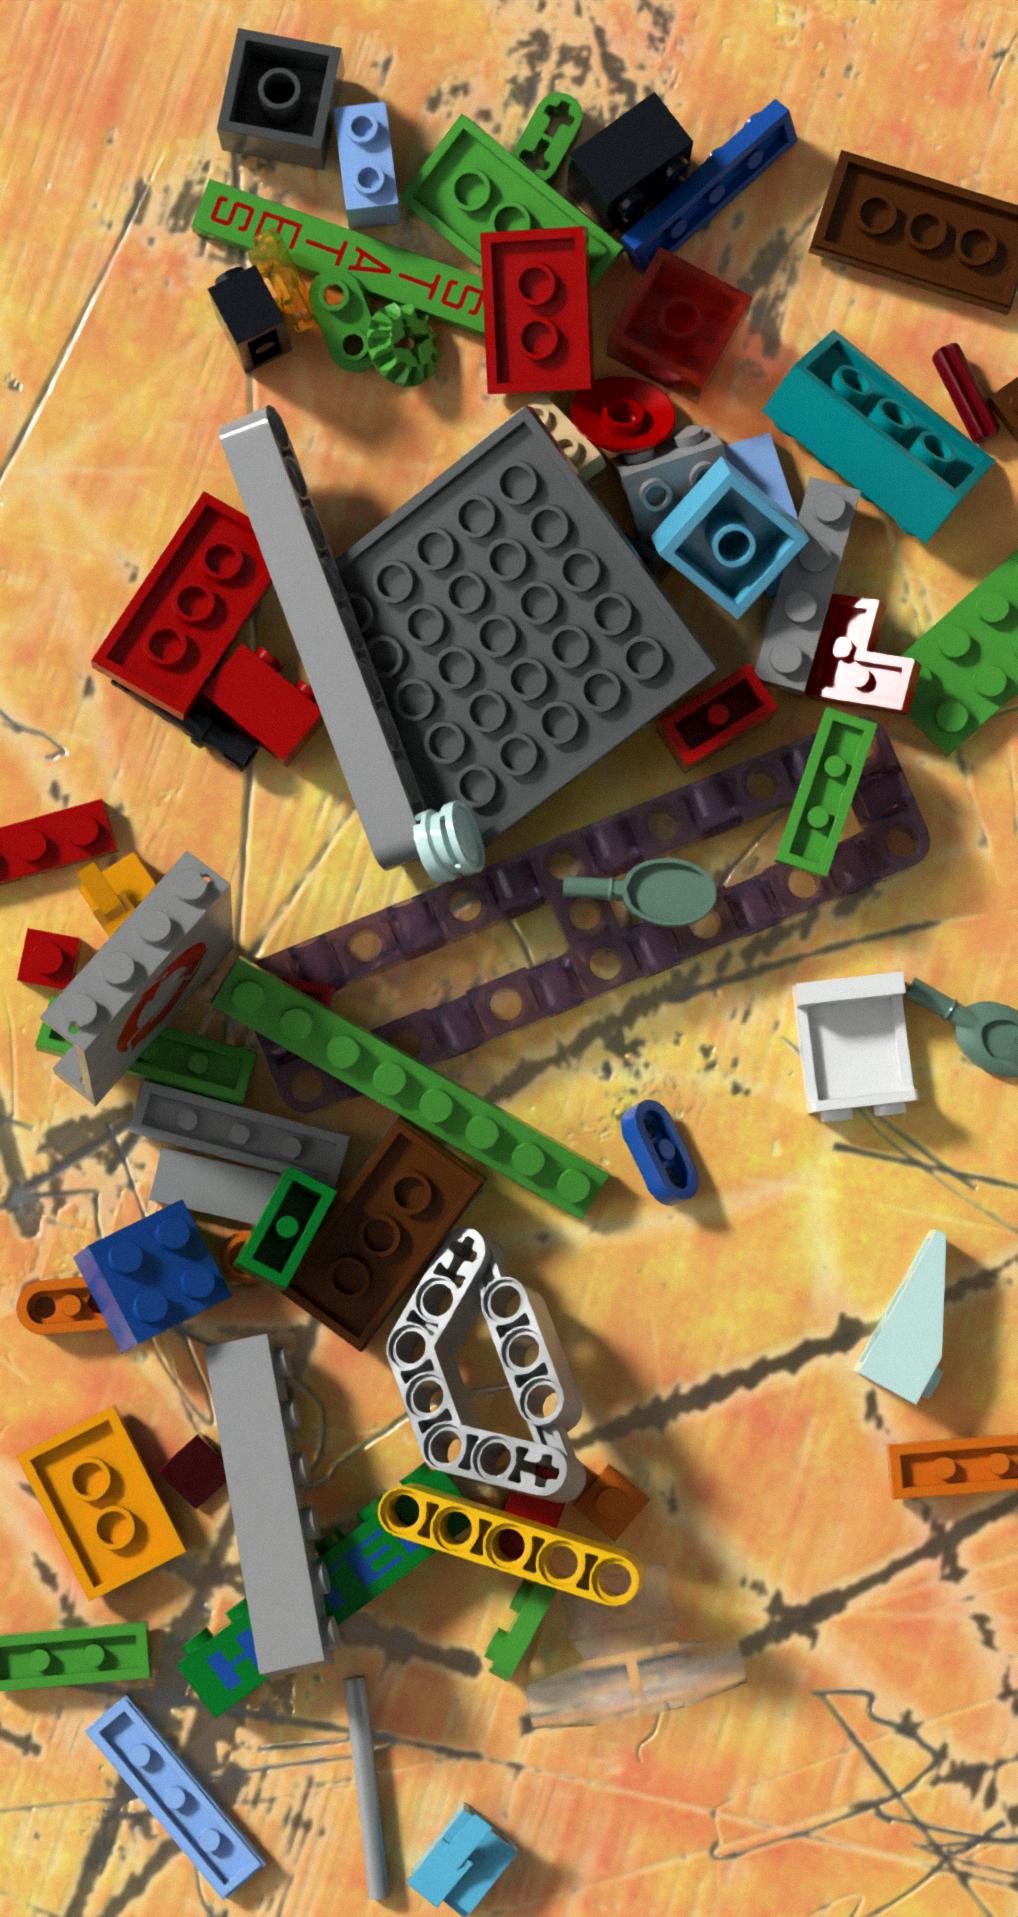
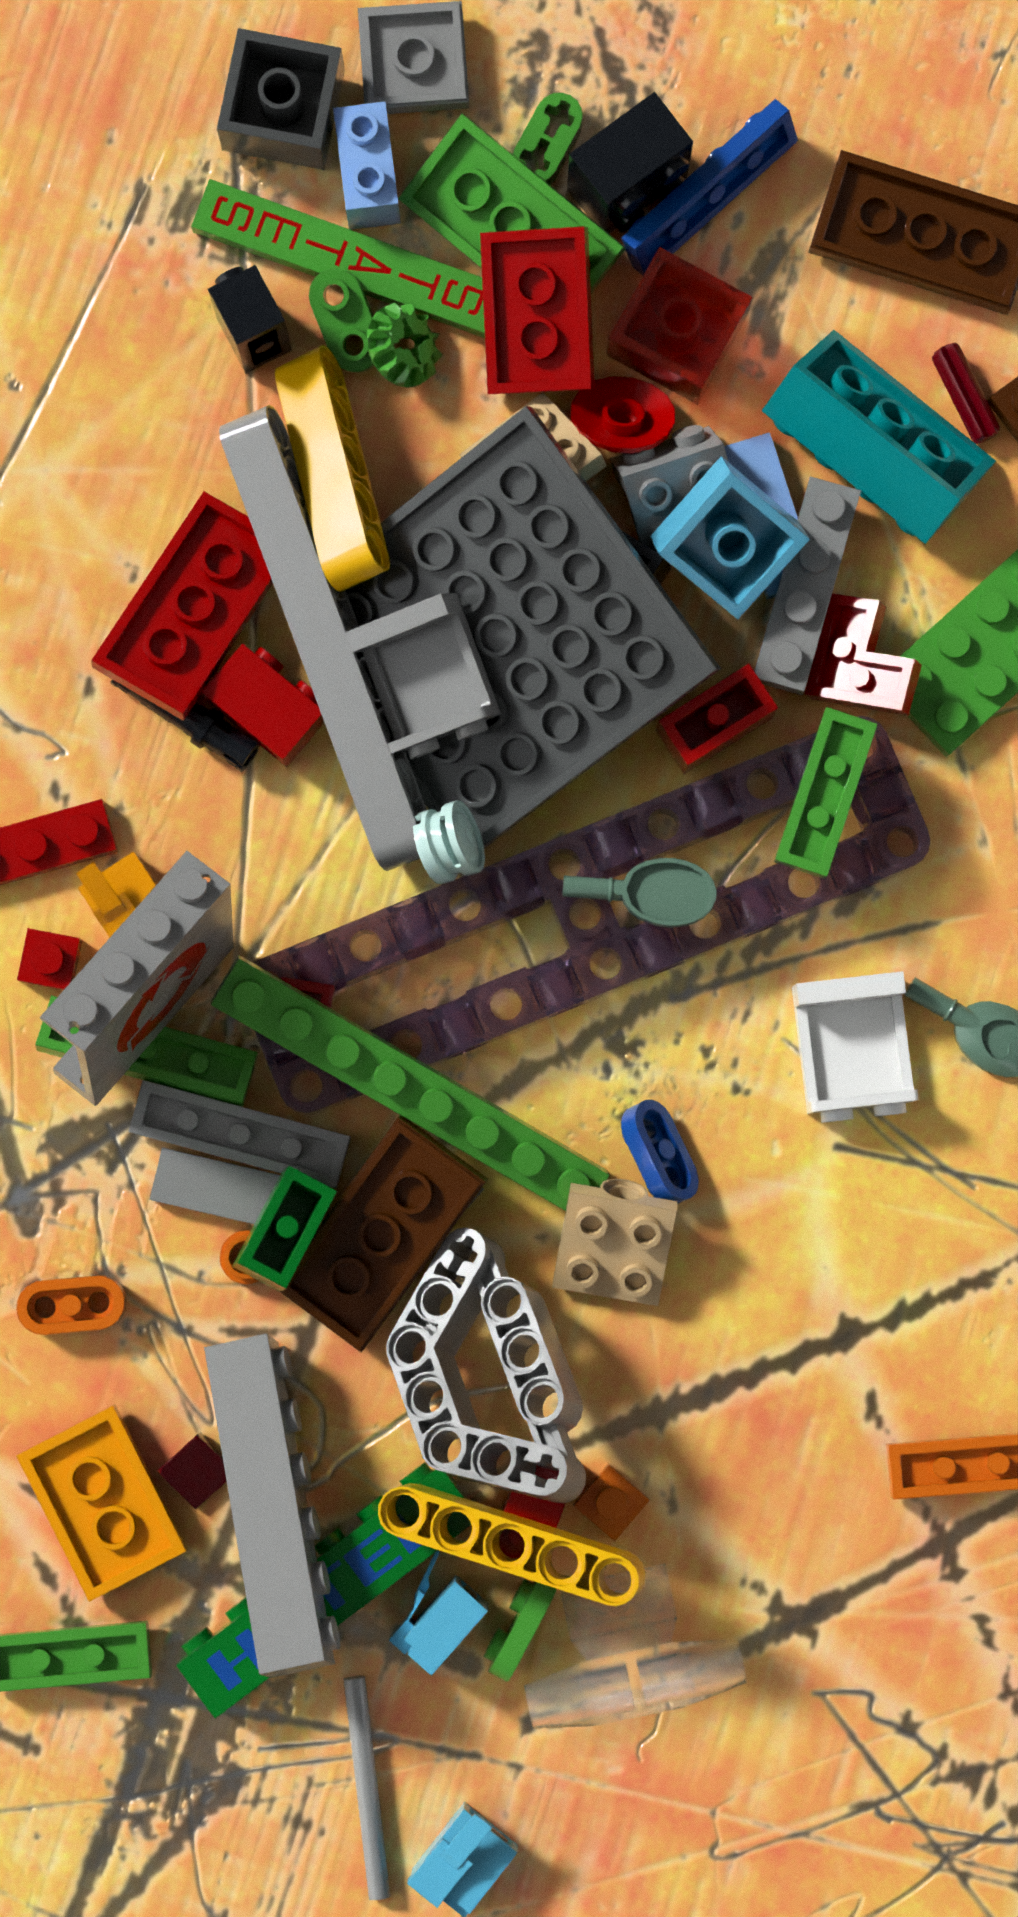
blue brick [73,1199,232,1354] -> none
light blue tile [84,1693,267,1901] -> none
clear yellow plate [248,227,318,333] -> none
light aqua slope [853,1230,946,1405] -> none
none -> yellow beam [275,345,390,592]
none -> light grey panel [344,593,501,759]
none -> light grey plate [358,1,469,114]
none -> medium azure piece [389,1550,488,1676]
none -> tan plate [552,1179,678,1306]

